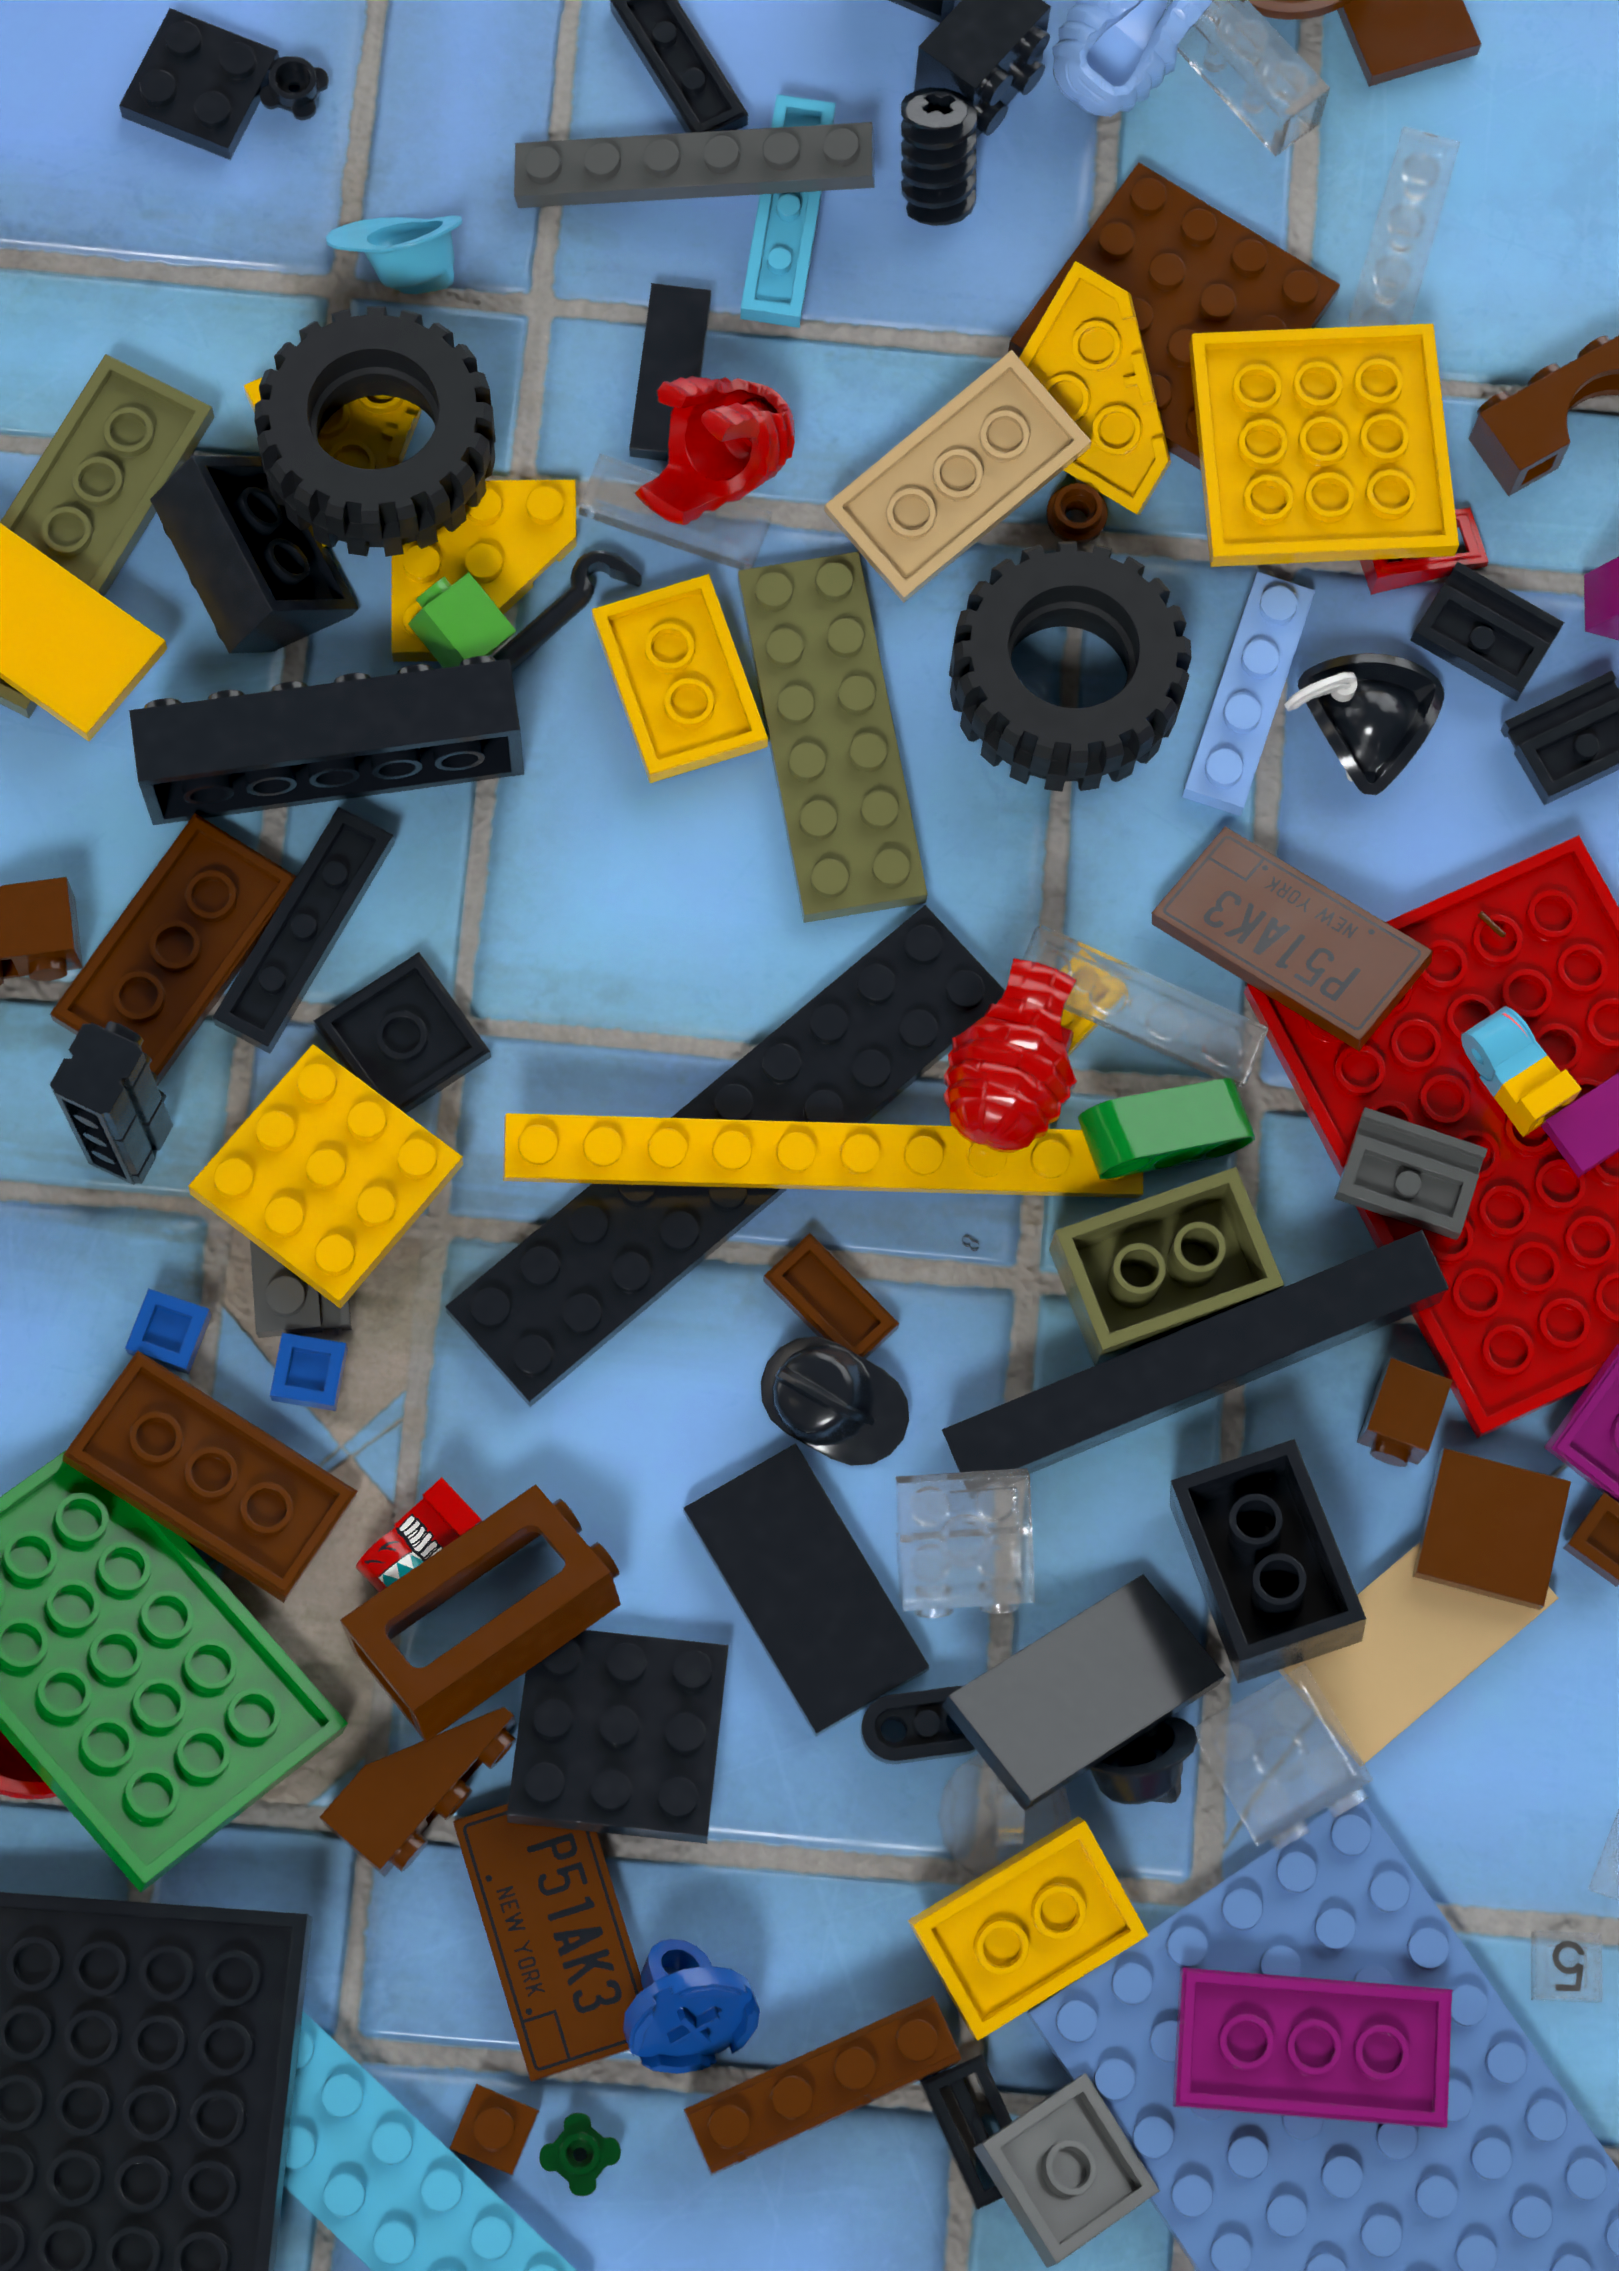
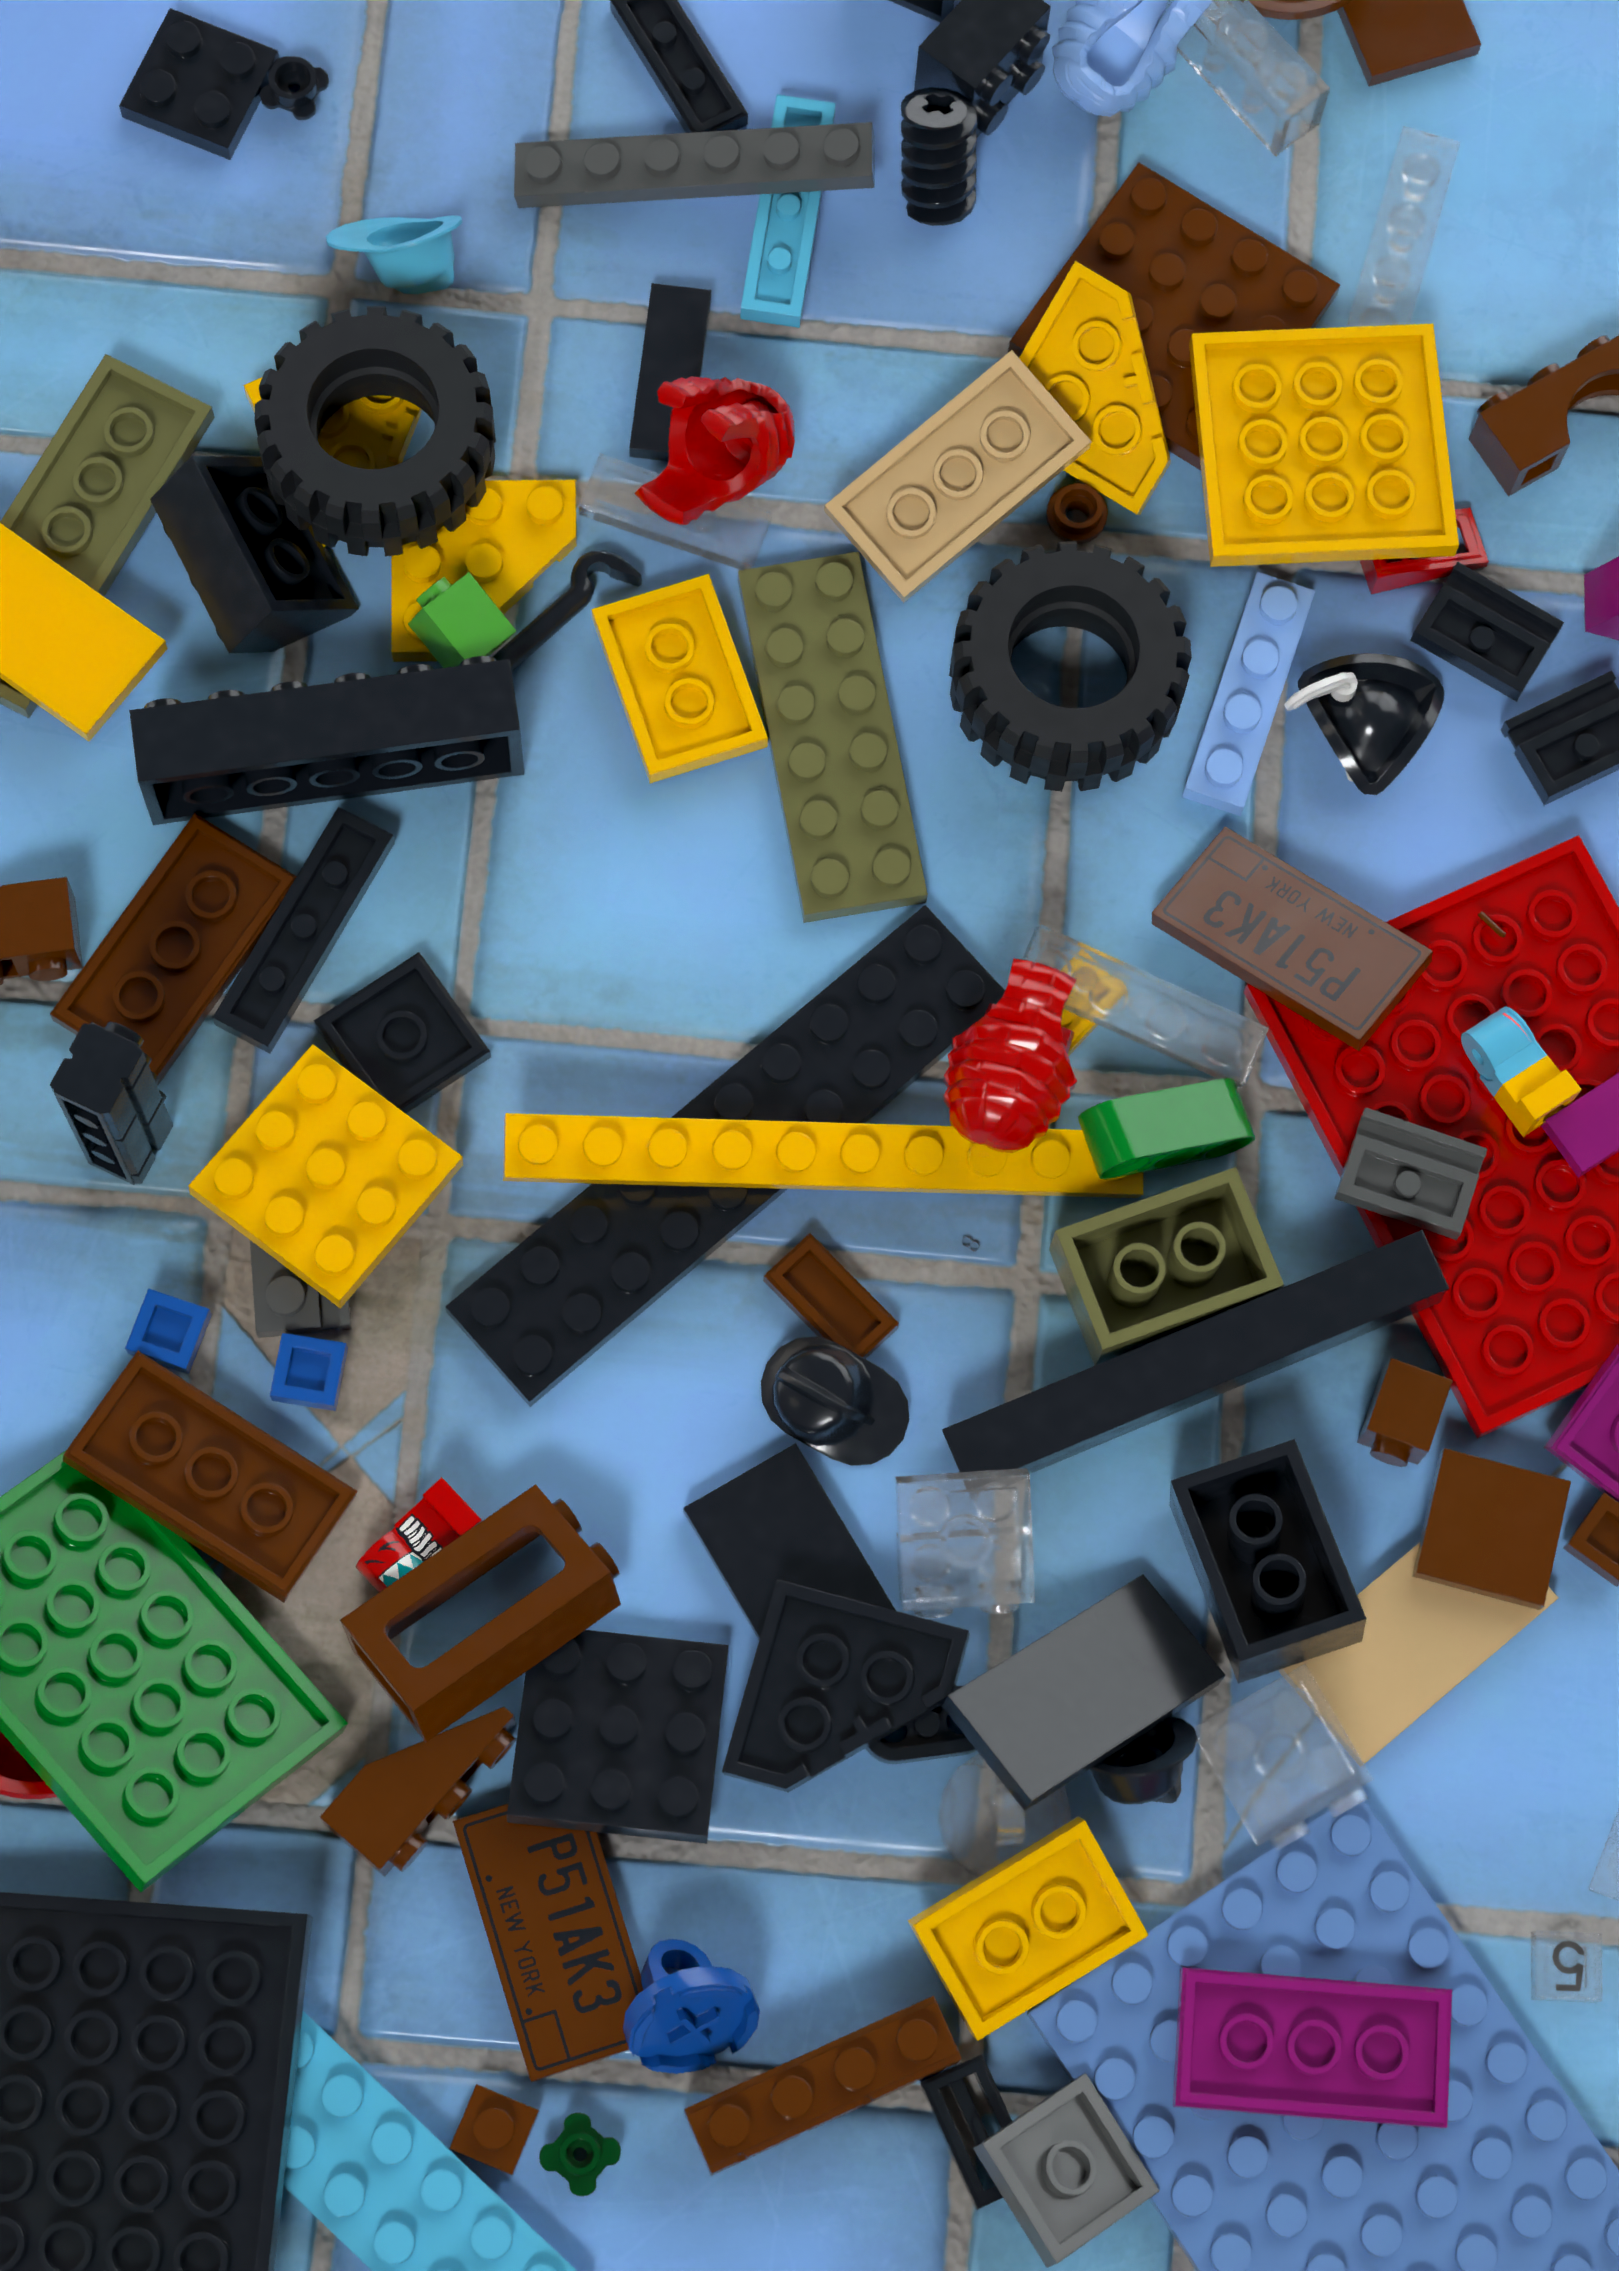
none -> black plate [722,1579,970,1792]

